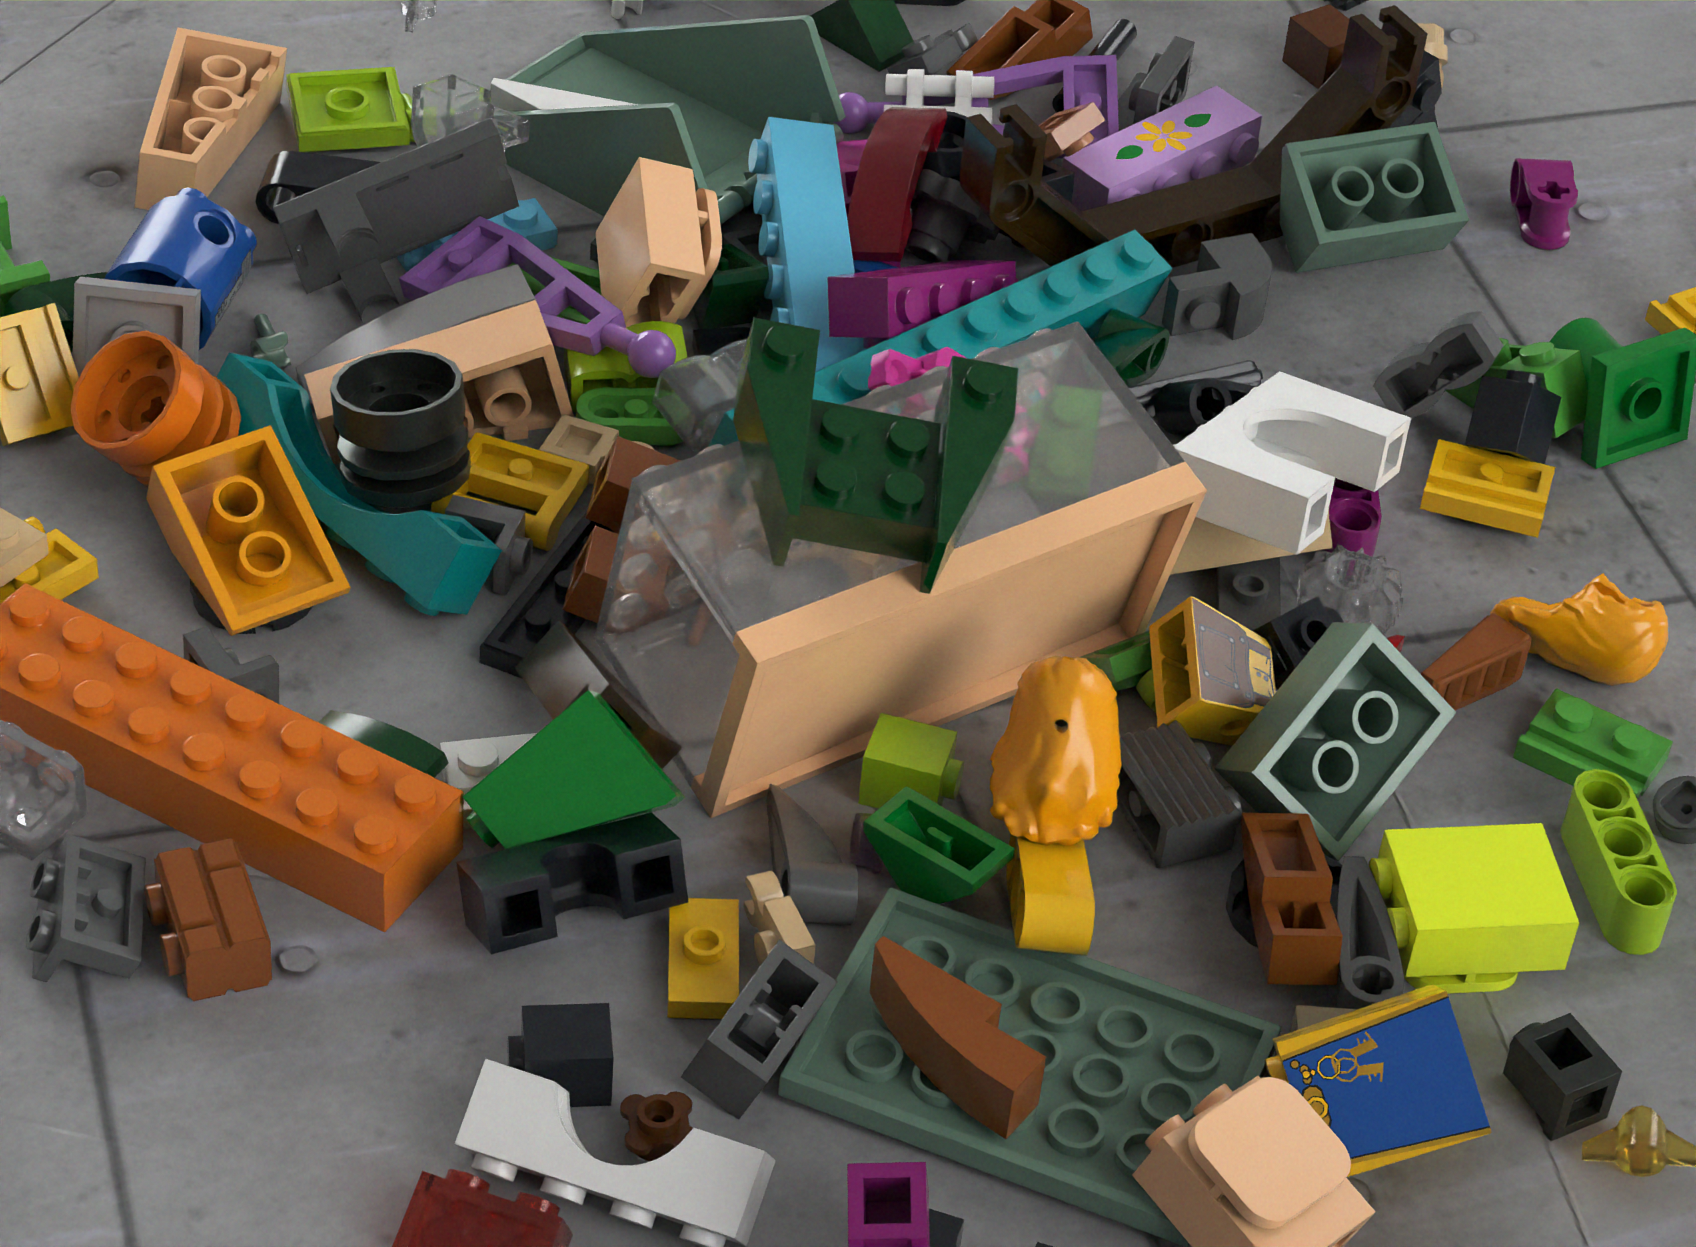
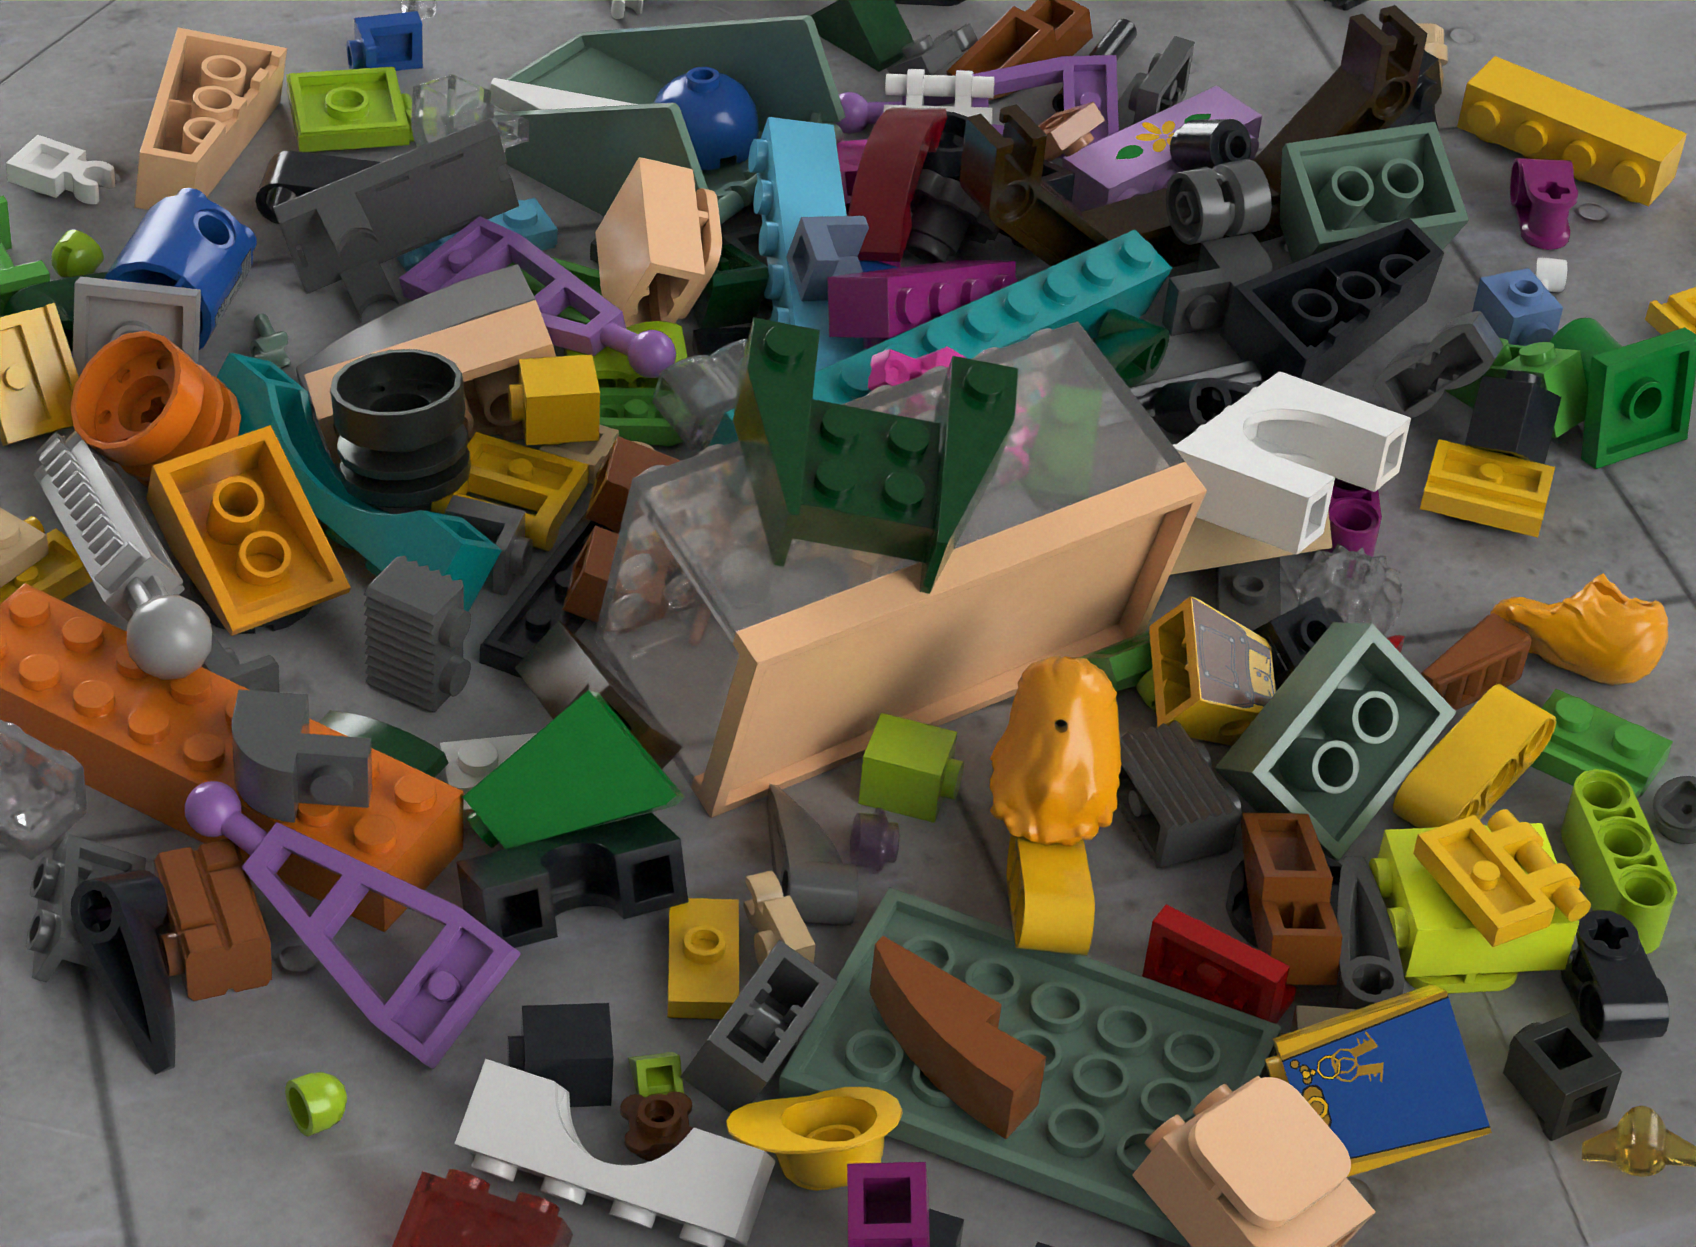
green slope [863,786,1015,904] -> none
reddish brown brick [1282,4,1349,89] -> none
none -> white plate [6,135,115,204]
none -> light grey gear [33,431,212,680]
none -> lime hinge [51,230,104,278]
none -> black piece [70,869,176,1075]
none -> medium lavender plate [185,781,521,1069]
none -> dark grey brick [231,690,372,823]
none -> lime hinge [285,1072,347,1137]
none -> blue bracket [346,11,423,71]
none -> dark grey brick [364,556,471,712]
none -> yellow brick [508,354,600,445]
none -> lime piece [628,1052,684,1098]
none -> blue cylinder [653,67,759,170]
none -> yellow piece [726,1087,903,1191]
none -> sand blue panel [786,216,869,301]
none -> red bracket [1142,904,1296,1024]
none -> dark grey wheel [1166,159,1272,245]
none -> black brick [1170,119,1251,171]
none -> black wedge [1220,218,1444,386]
none -> yellow beam [1392,684,1556,828]
none -> yellow plate [1413,809,1591,947]
none -> yellow brick [1457,56,1687,207]
none -> medium blue brick [1472,268,1563,346]
none -> white hand [1535,257,1567,293]
none -> black piece [1561,910,1670,1043]

